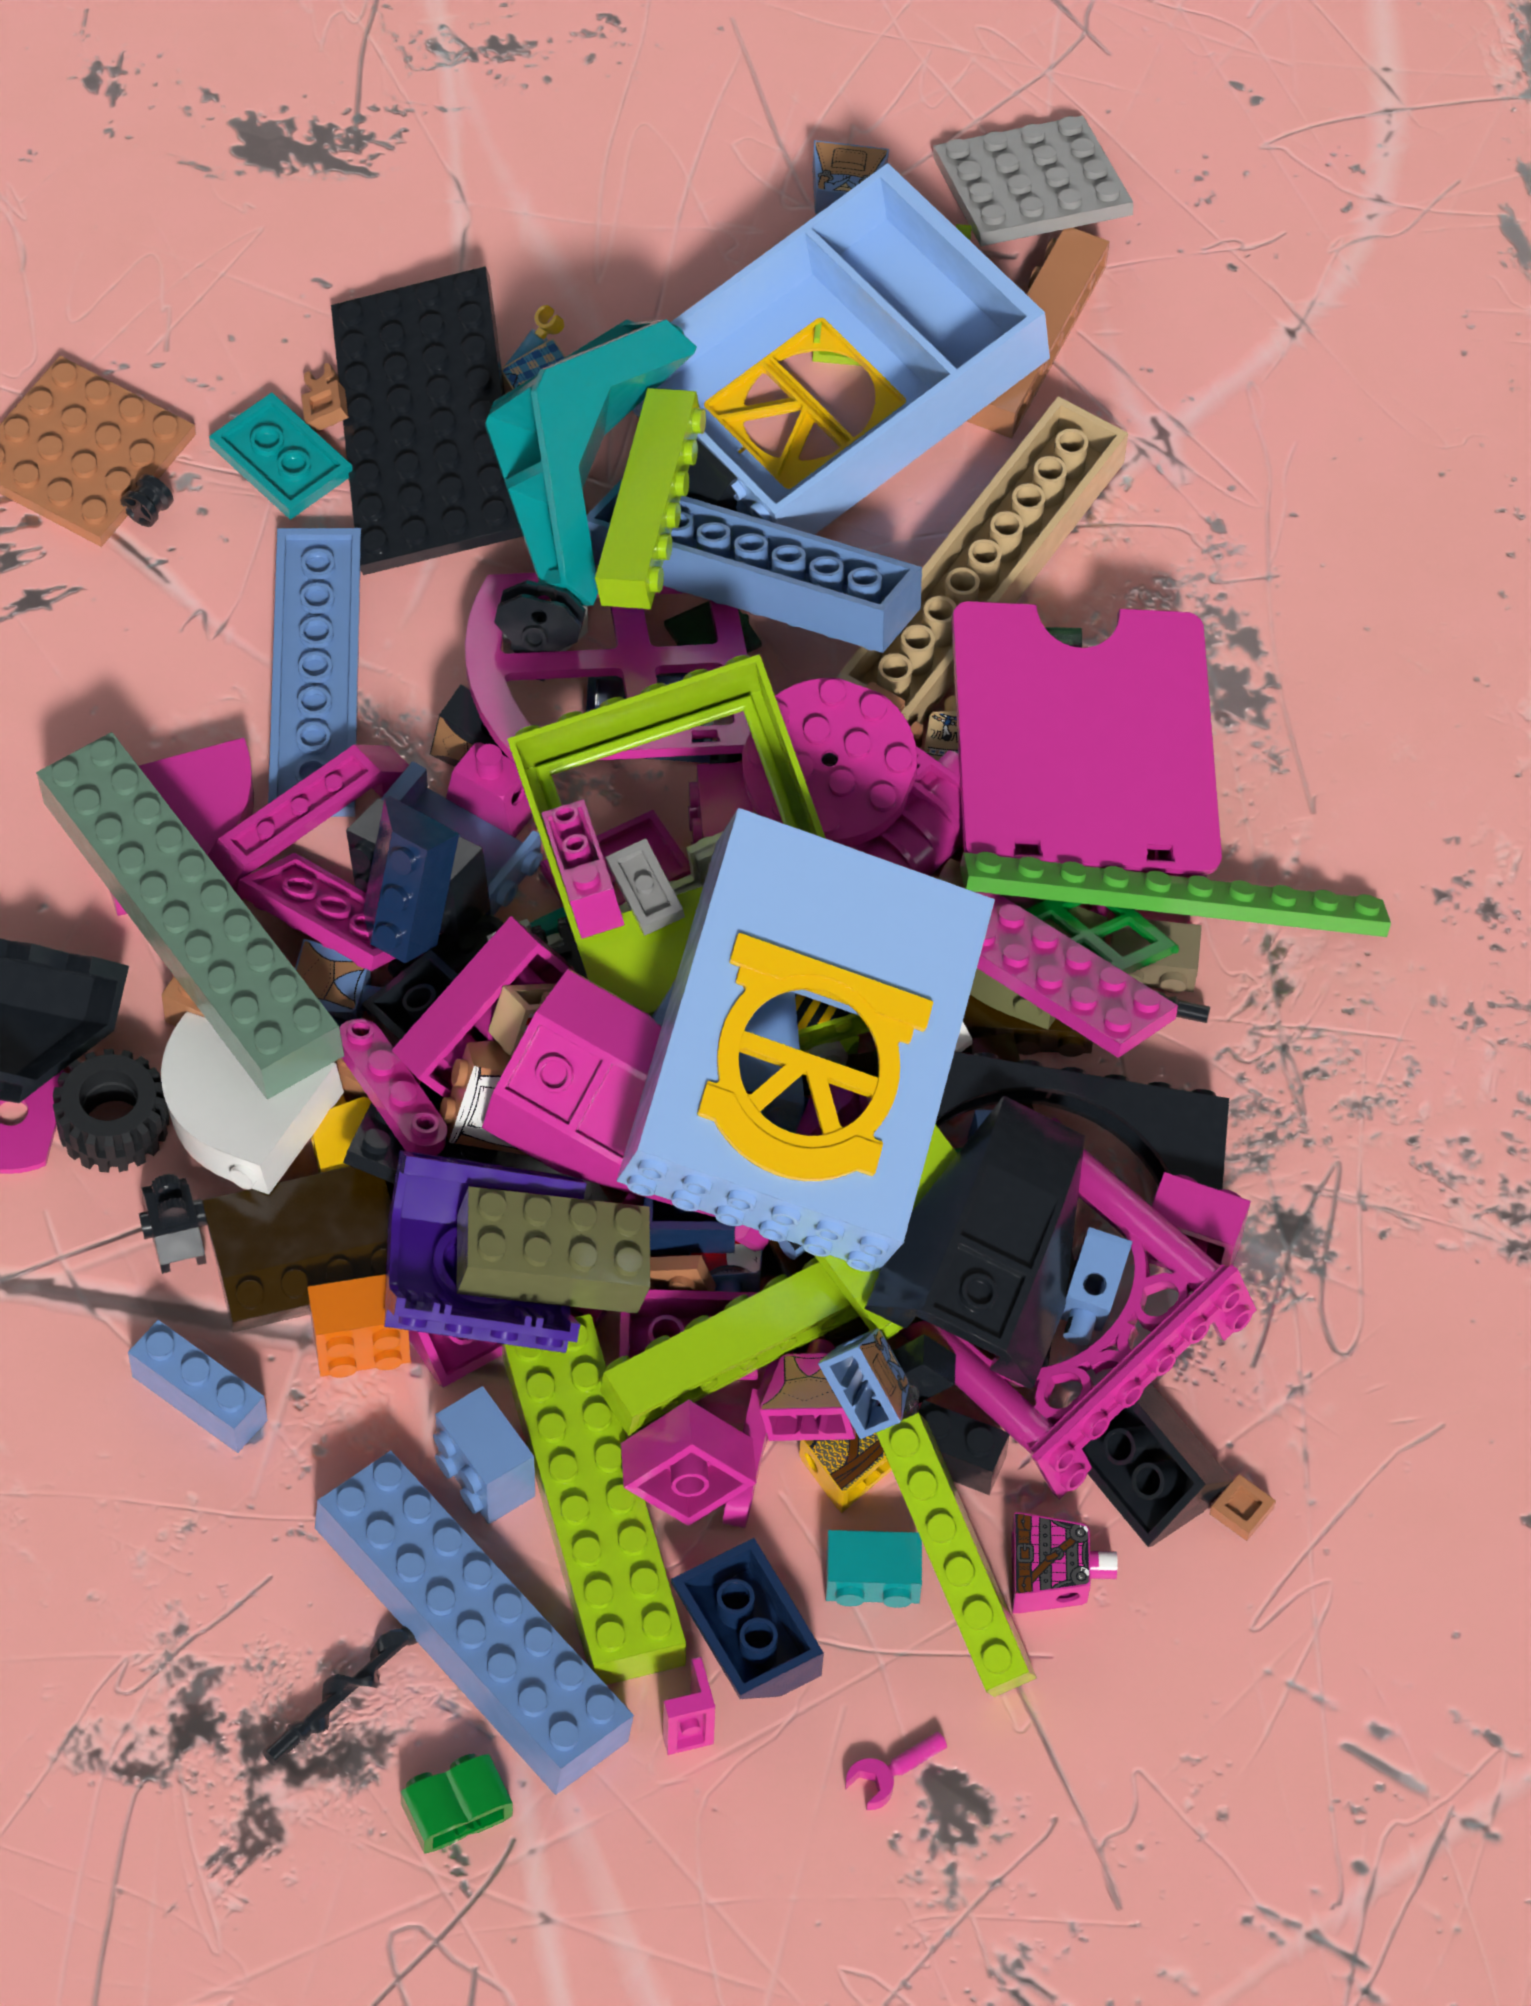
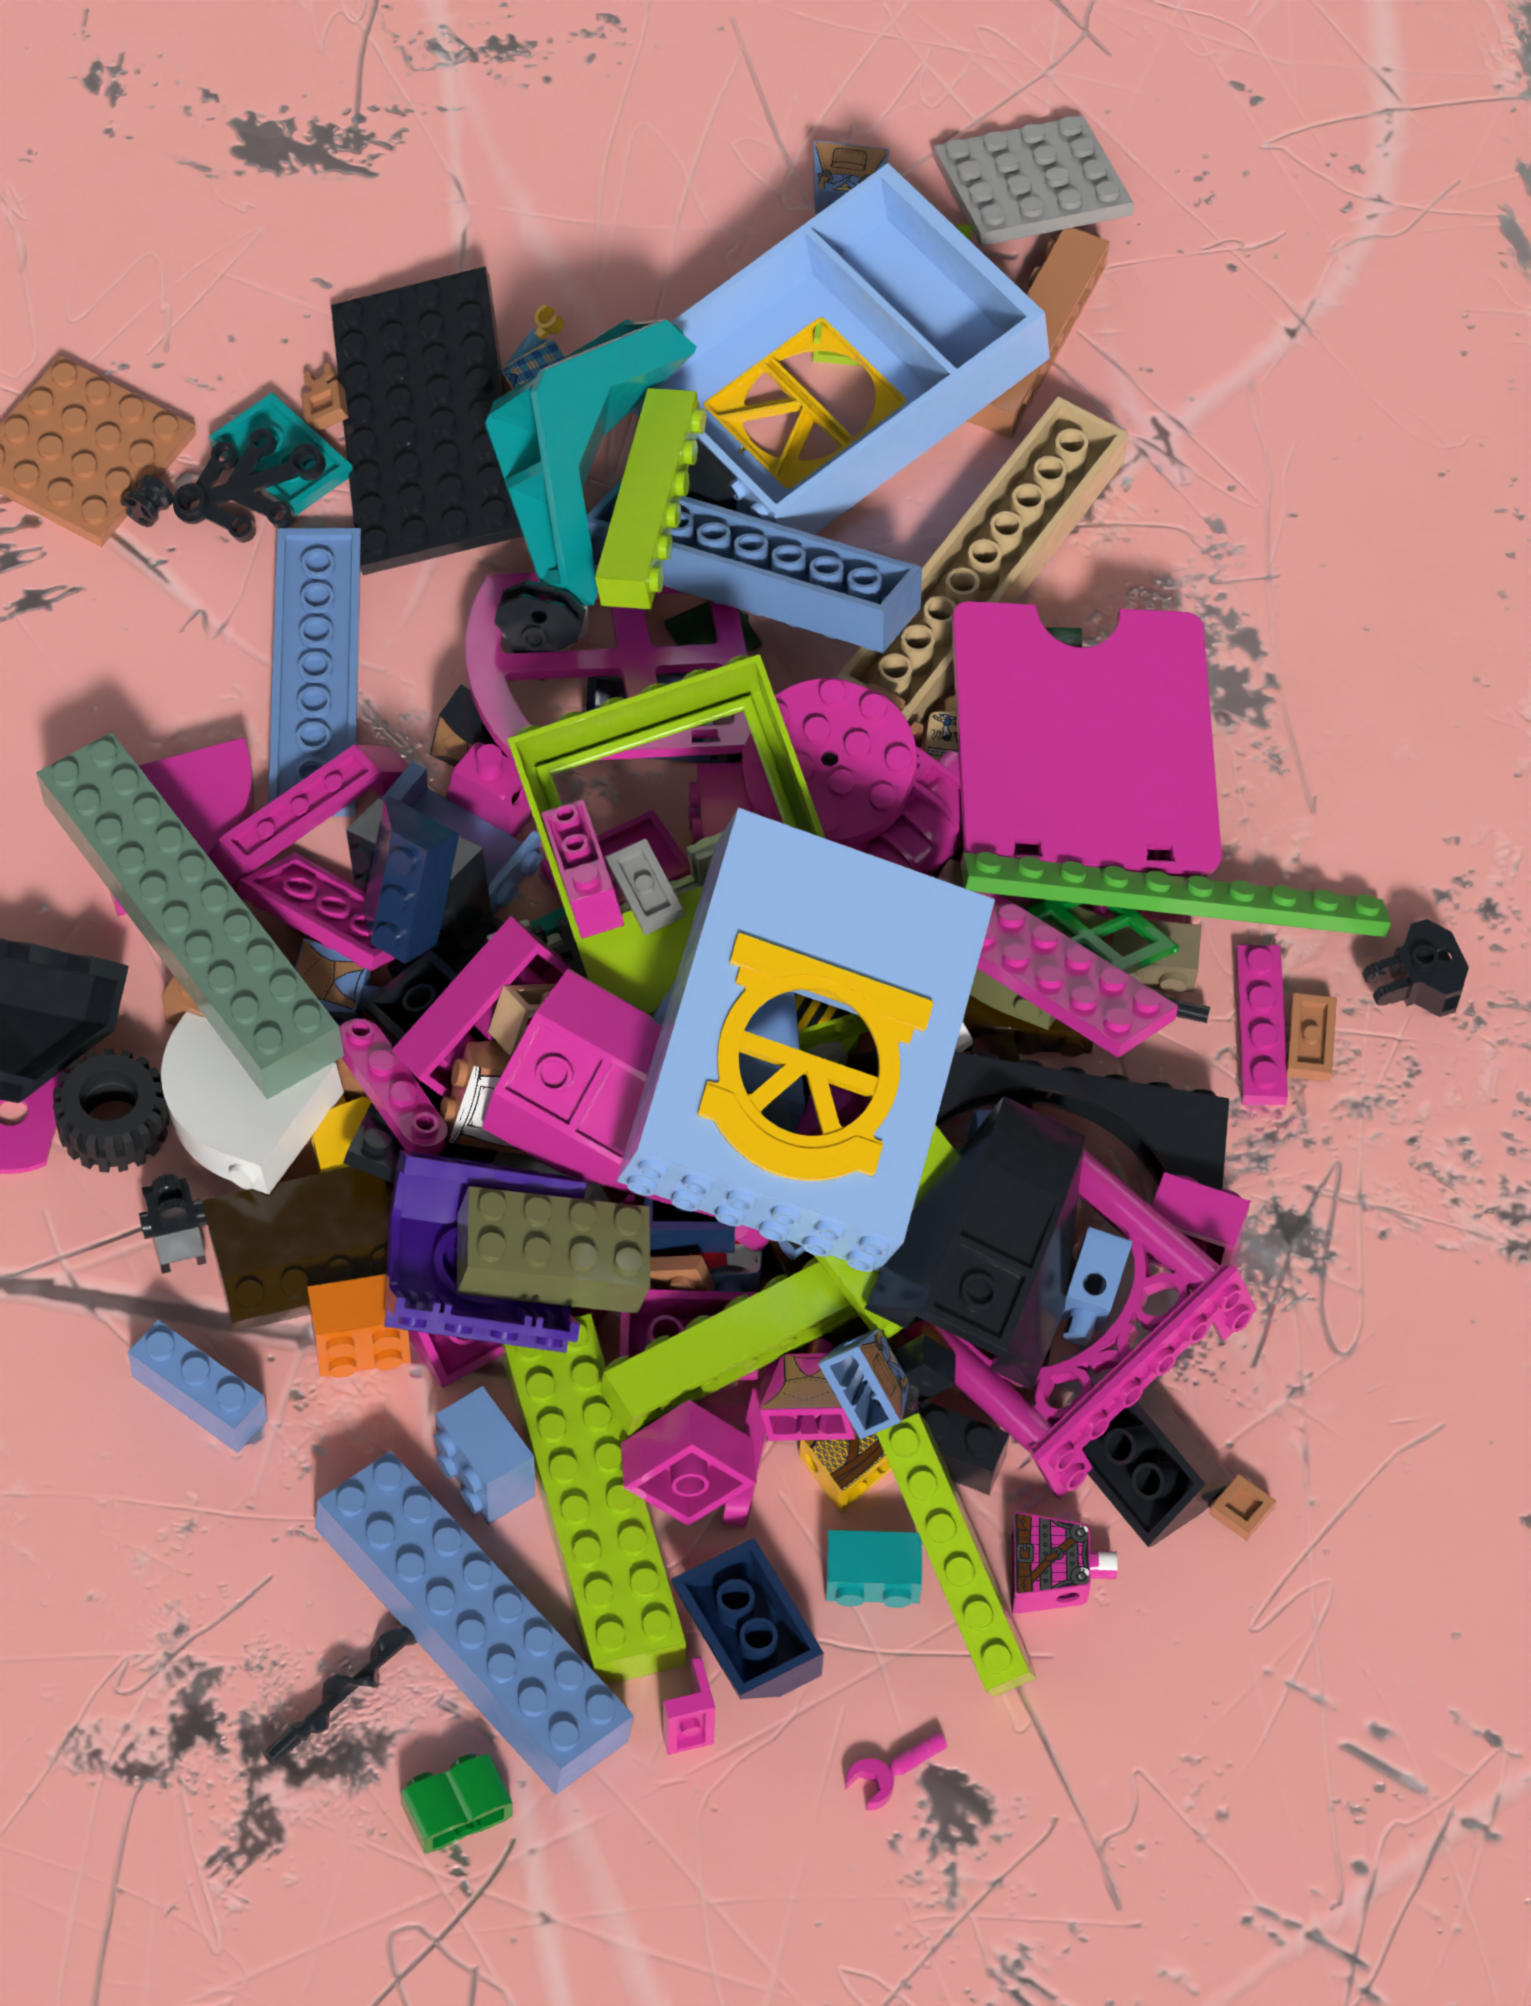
none -> black plant [173,428,326,543]
none -> dark pink plate [1236,945,1288,1106]
none -> nougat plate [1287,993,1337,1082]
none -> black hinge [1362,919,1469,1017]

